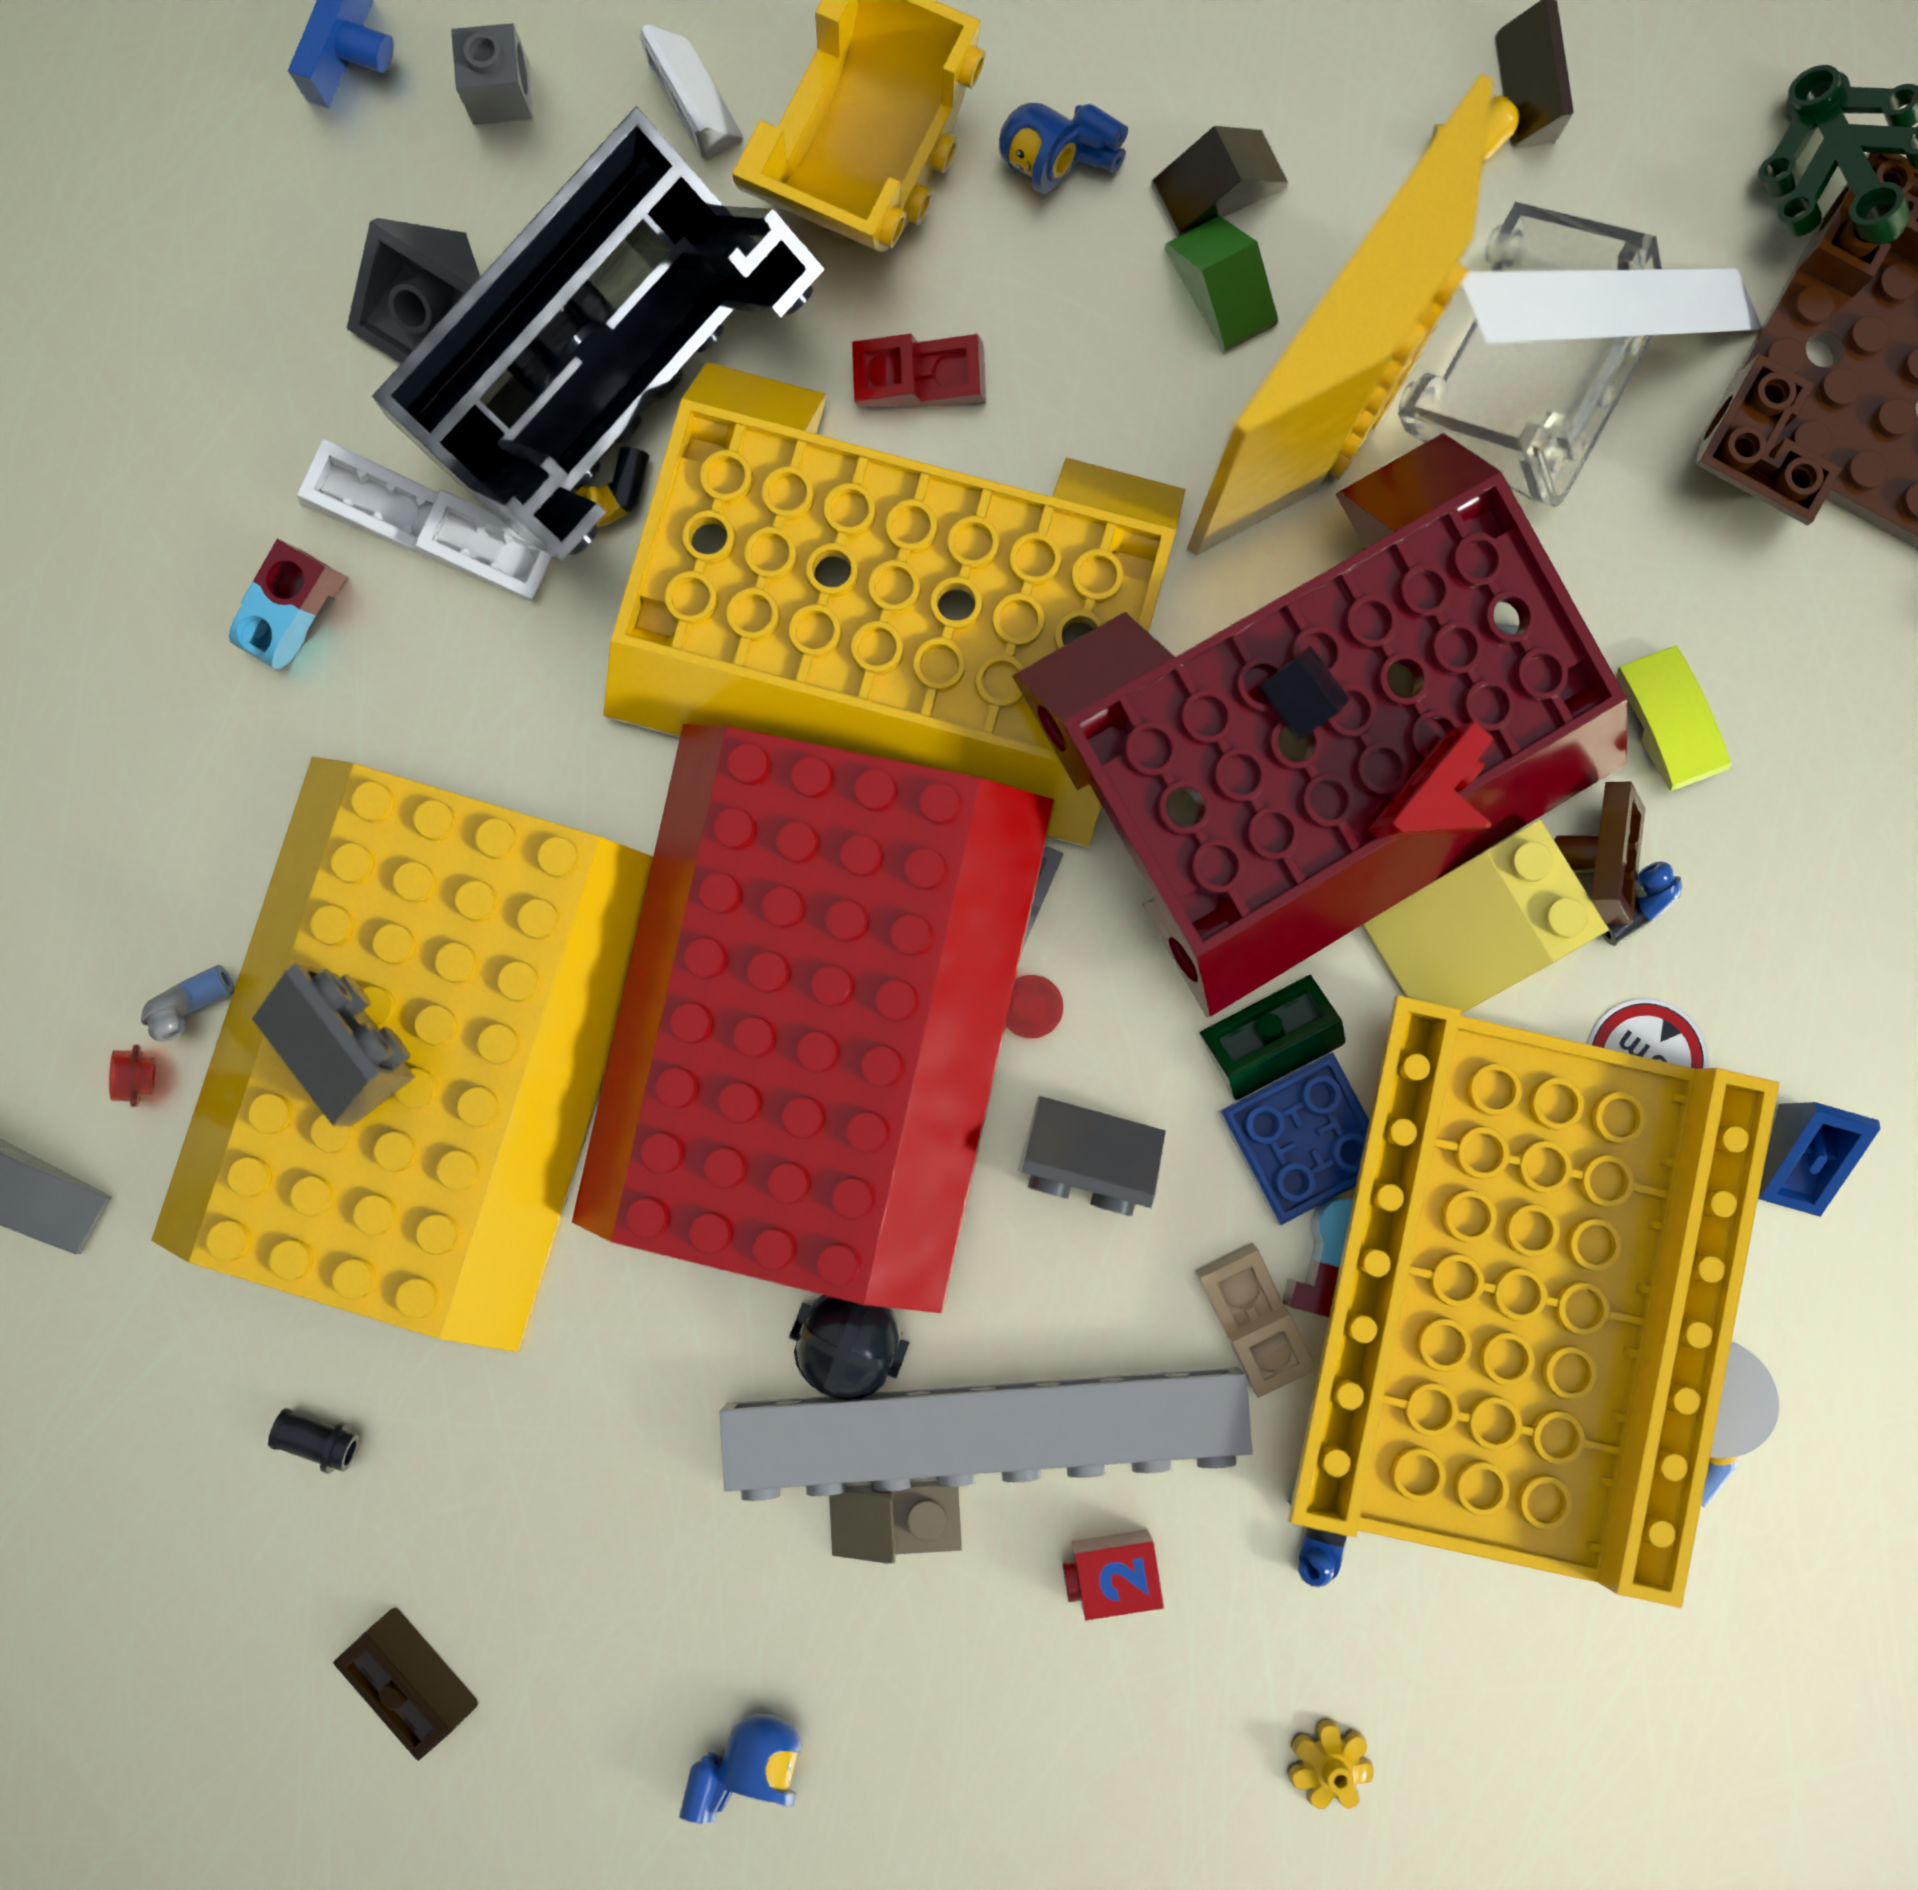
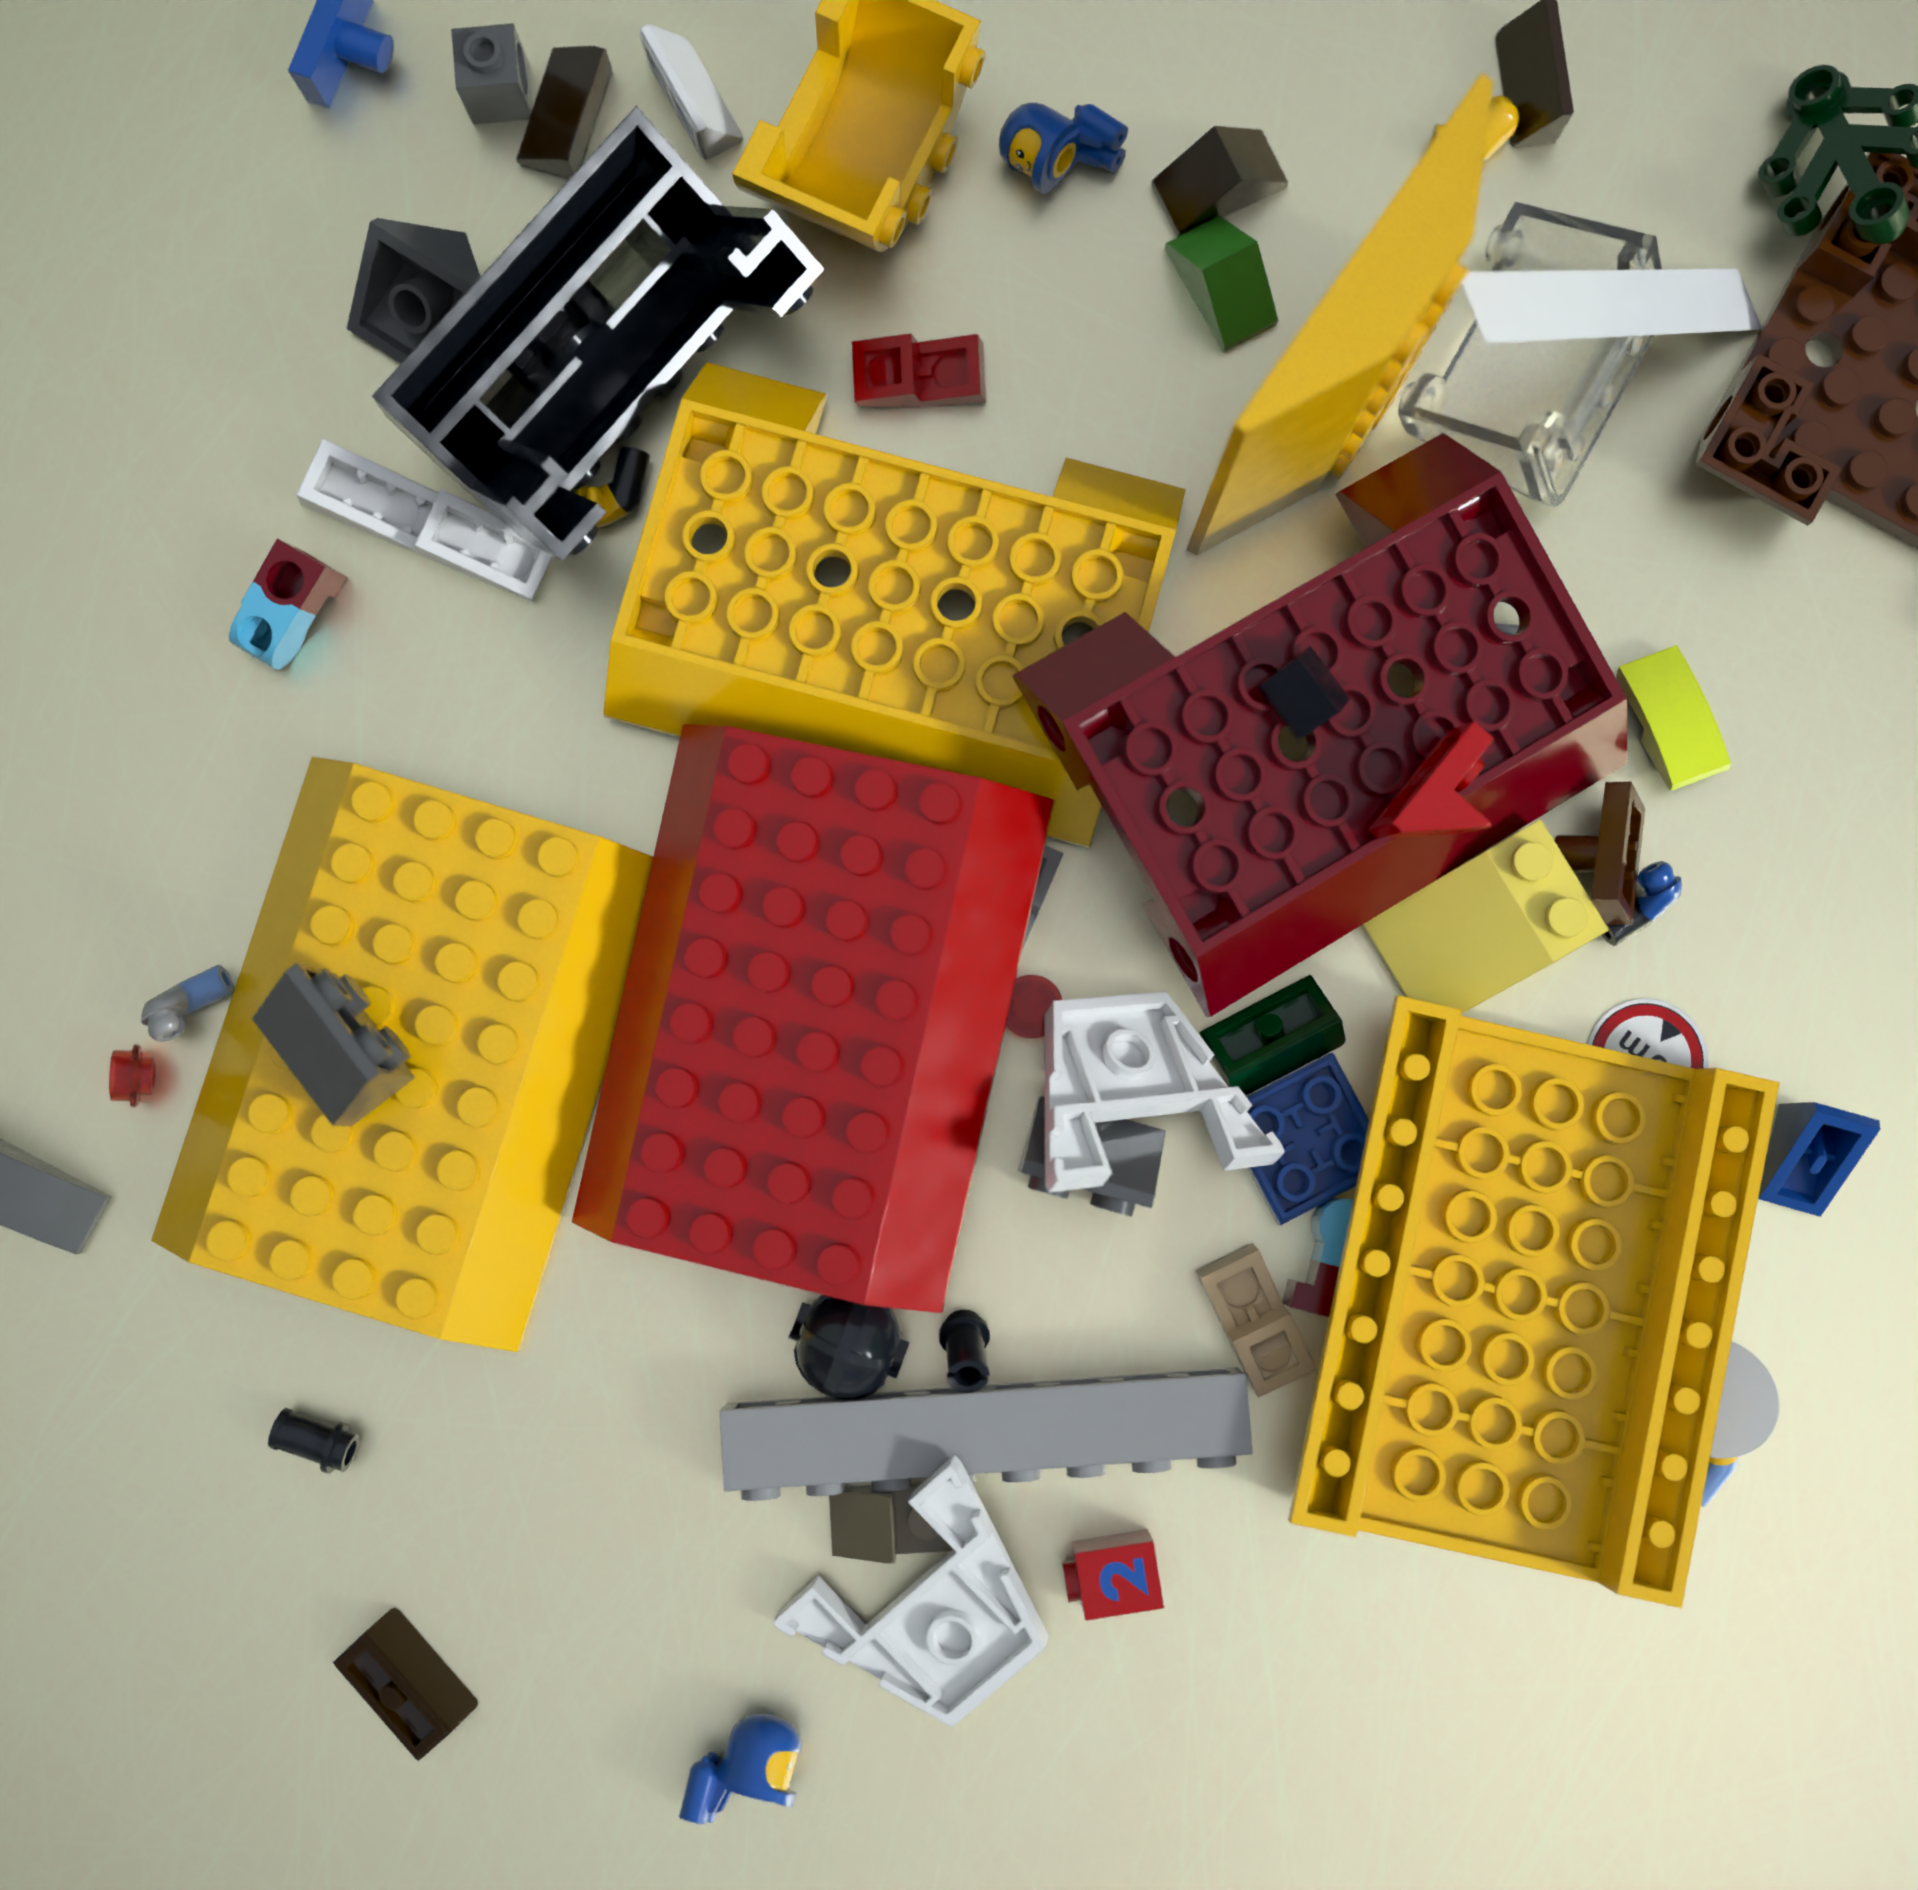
blue arm [1287,1492,1347,1587] -> none
yellow plant [1288,1719,1374,1809] -> none
none -> dark brown slope [516,46,612,178]
none -> white wing [772,1454,1049,1727]
none -> black pin [939,1310,990,1393]
none -> white wing [1044,991,1285,1193]

